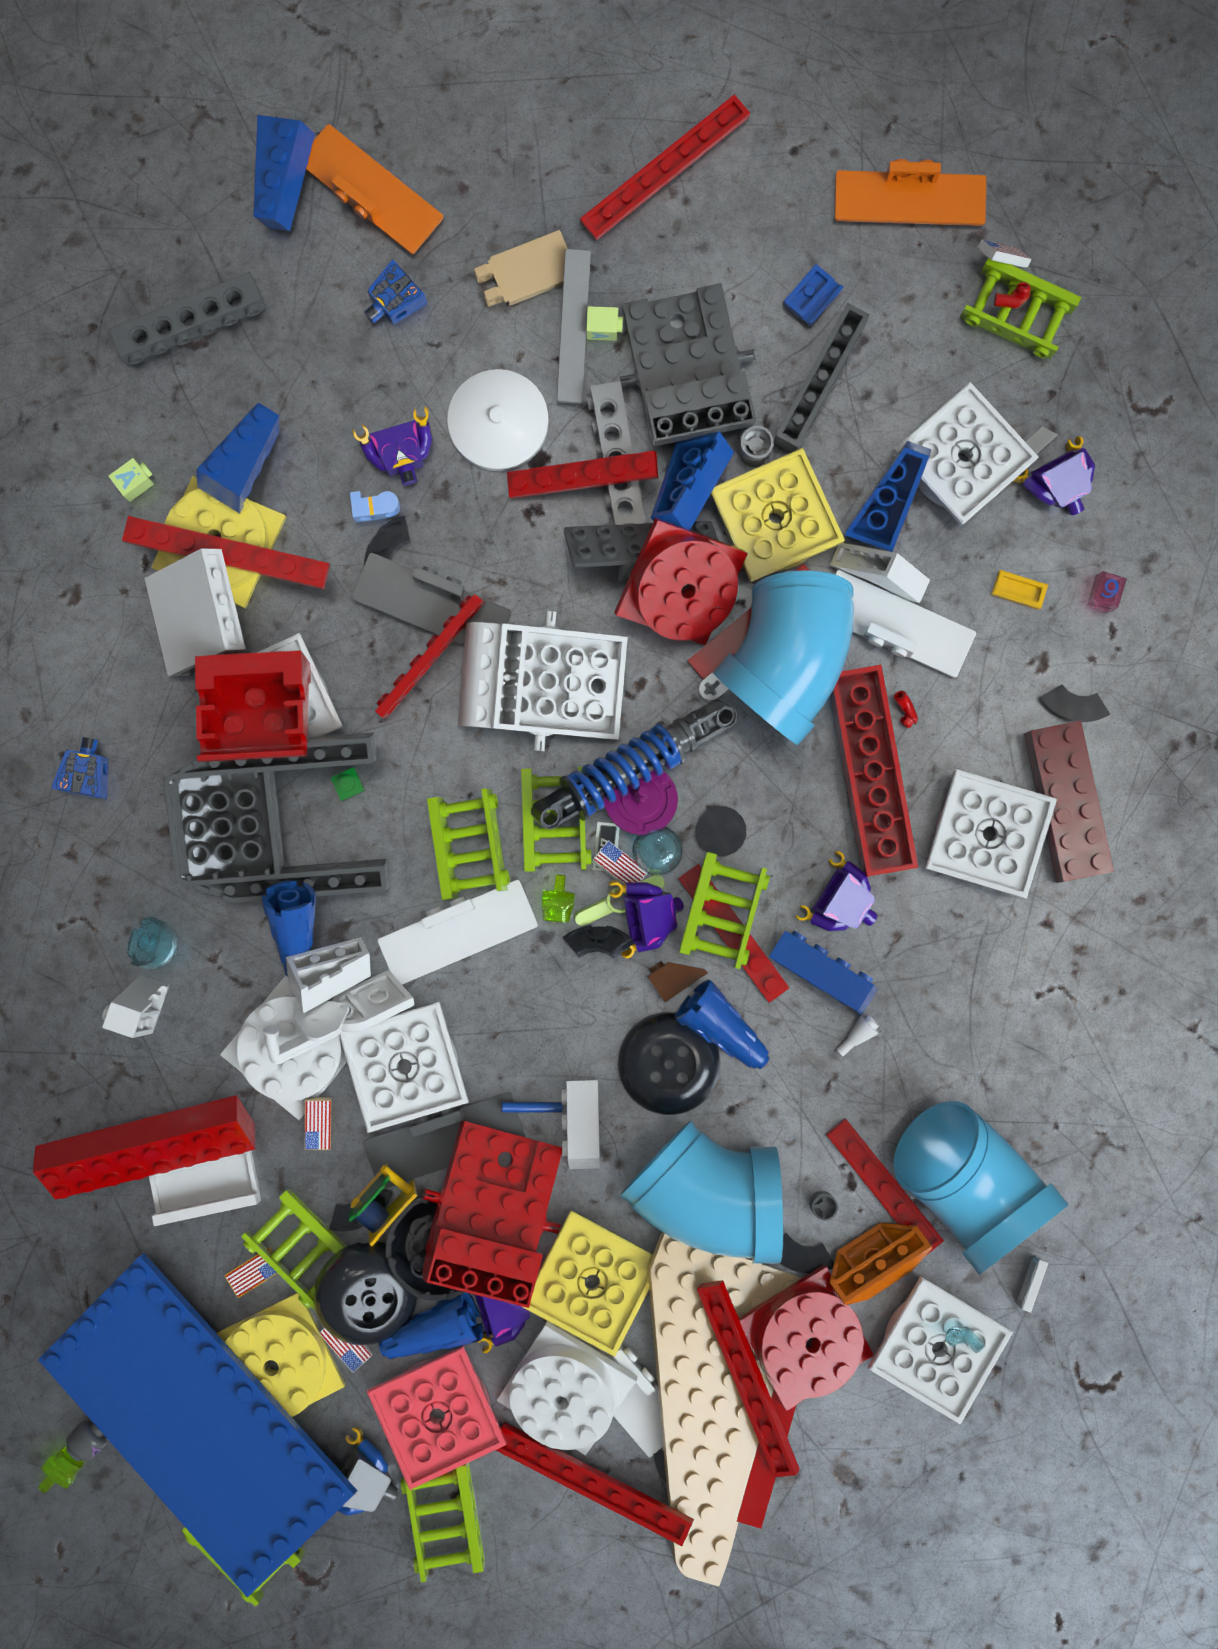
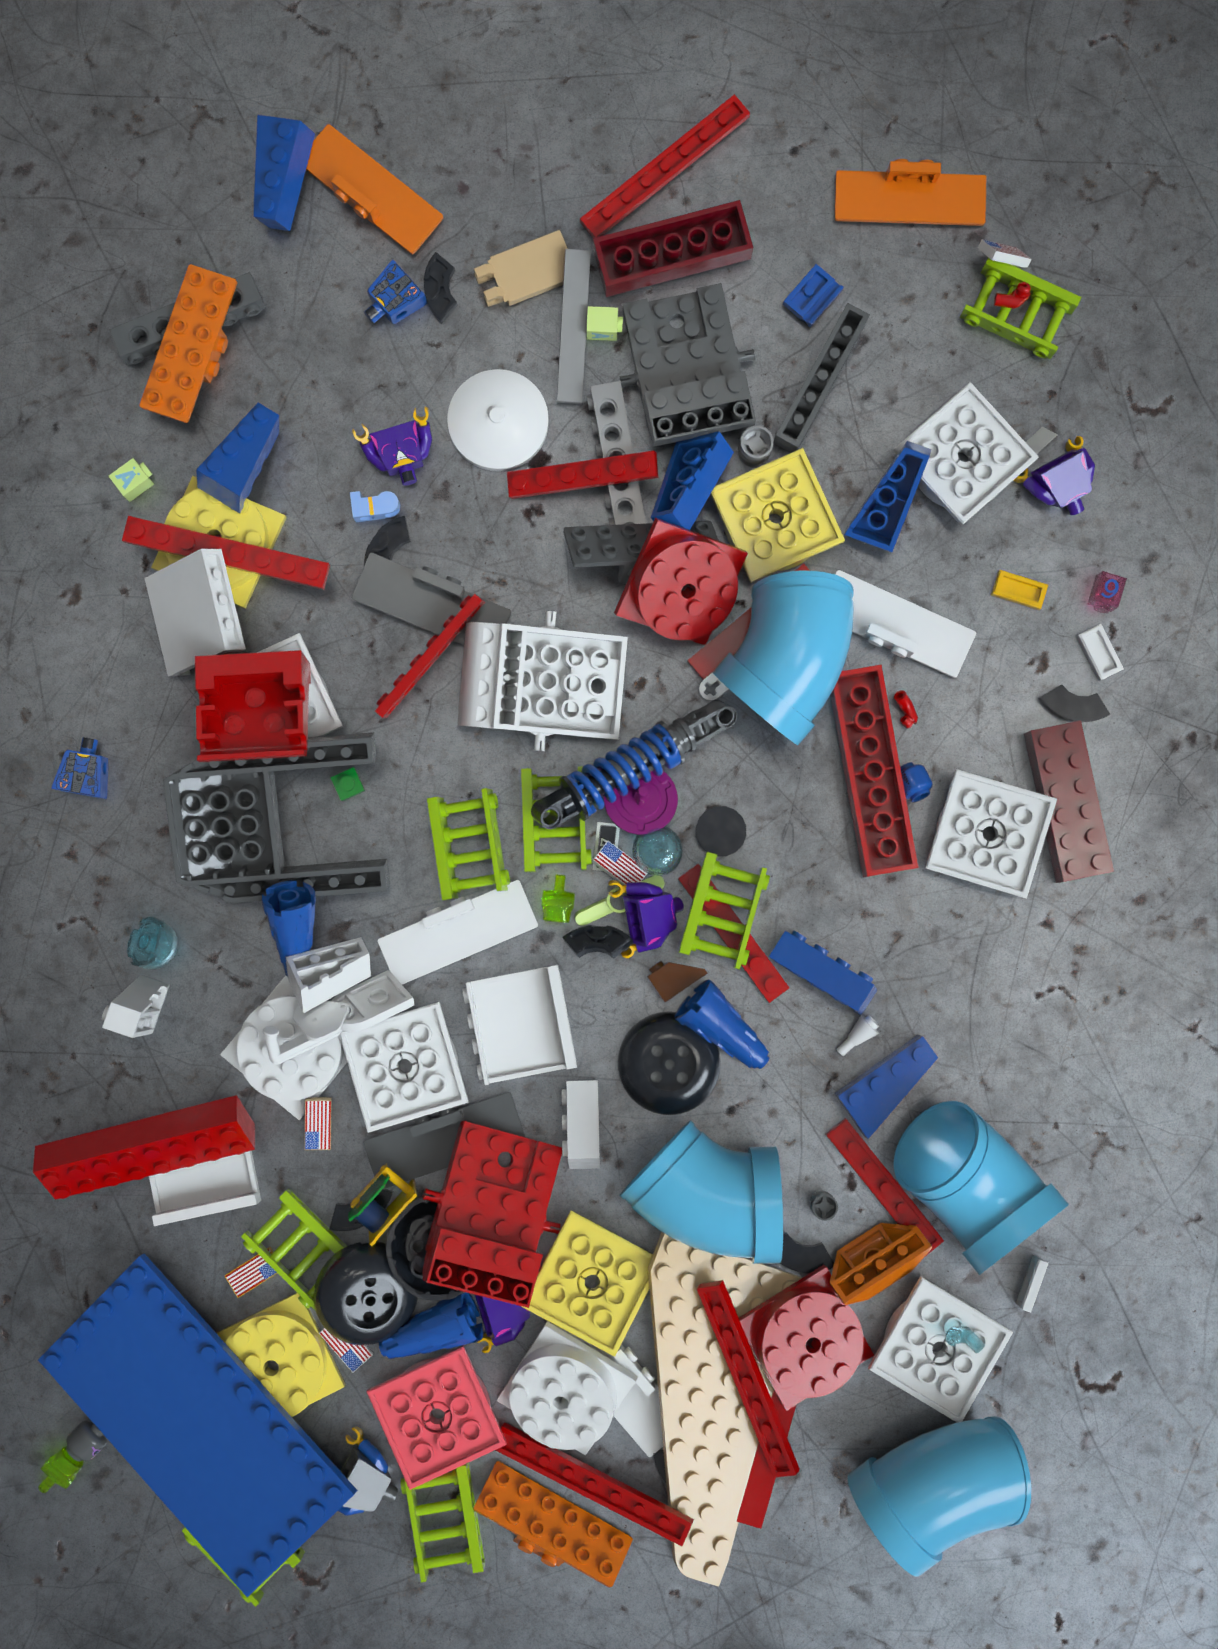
blue piece [501,1102,562,1113] -> none
torso [795,851,877,931] -> none
white arch [830,543,930,603] -> none
none -> orange bracket [139,264,237,423]
none -> black tile [424,252,458,324]
none -> white panel [462,965,577,1085]
none -> orange bracket [473,1461,633,1588]
none -> dark red brick [593,200,754,297]
none -> blue wedge [834,1035,938,1139]
none -> medium azure cylinder [848,1416,1031,1577]
none -> blue head [900,762,933,802]
none -> white tile [1076,624,1124,681]

